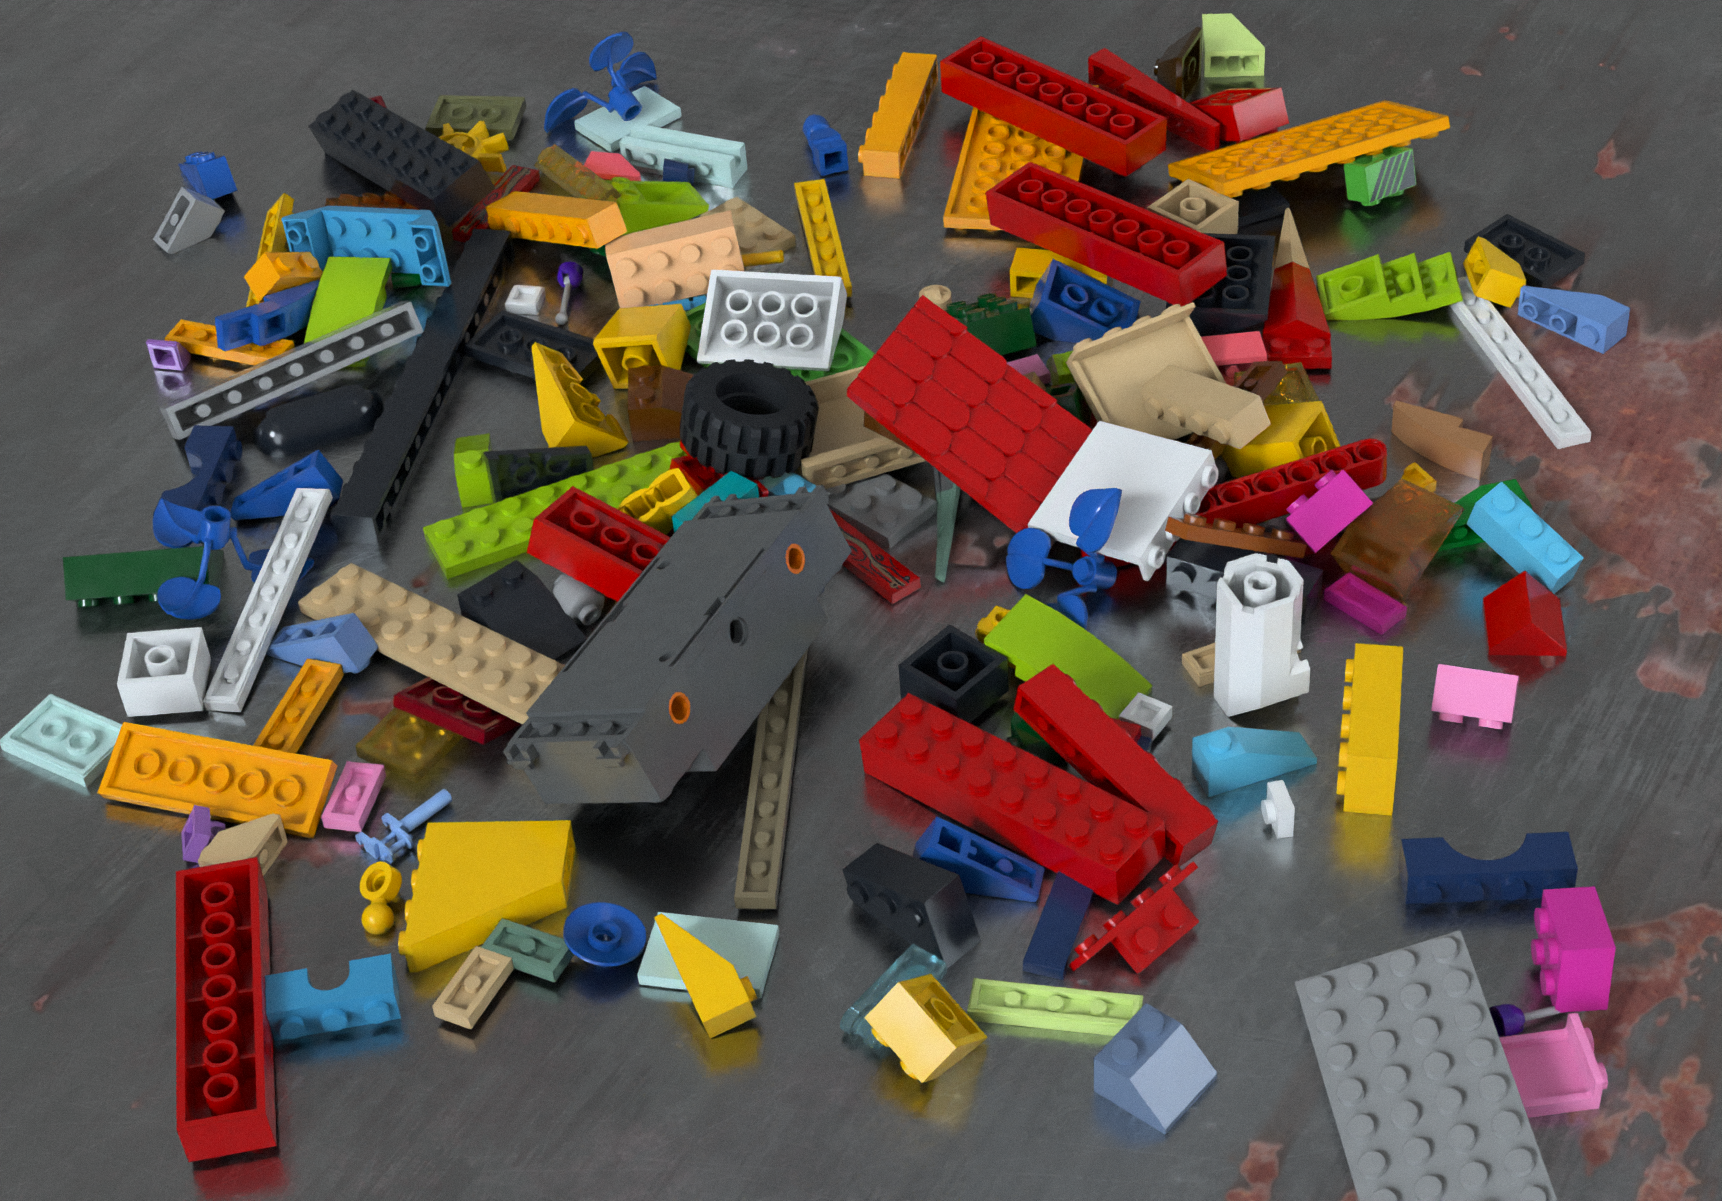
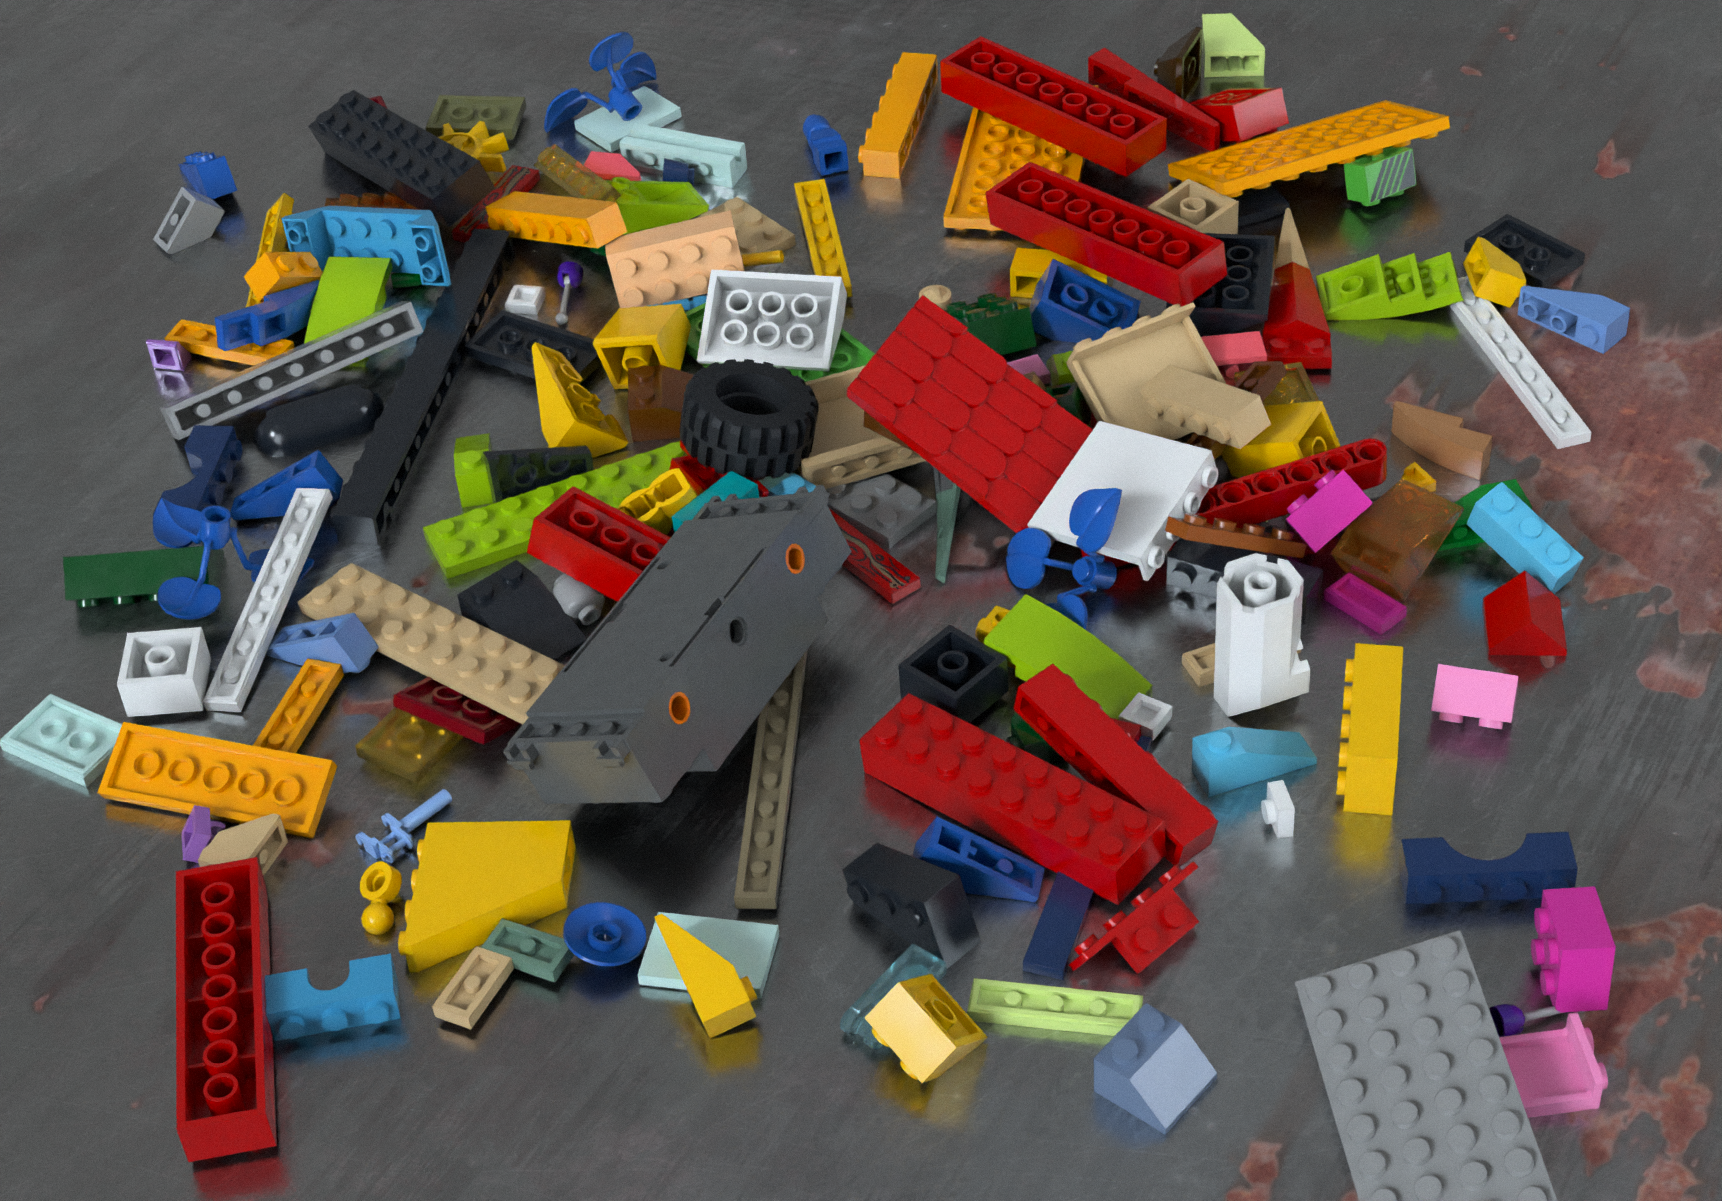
bright pink plate [321,761,386,832] -> none

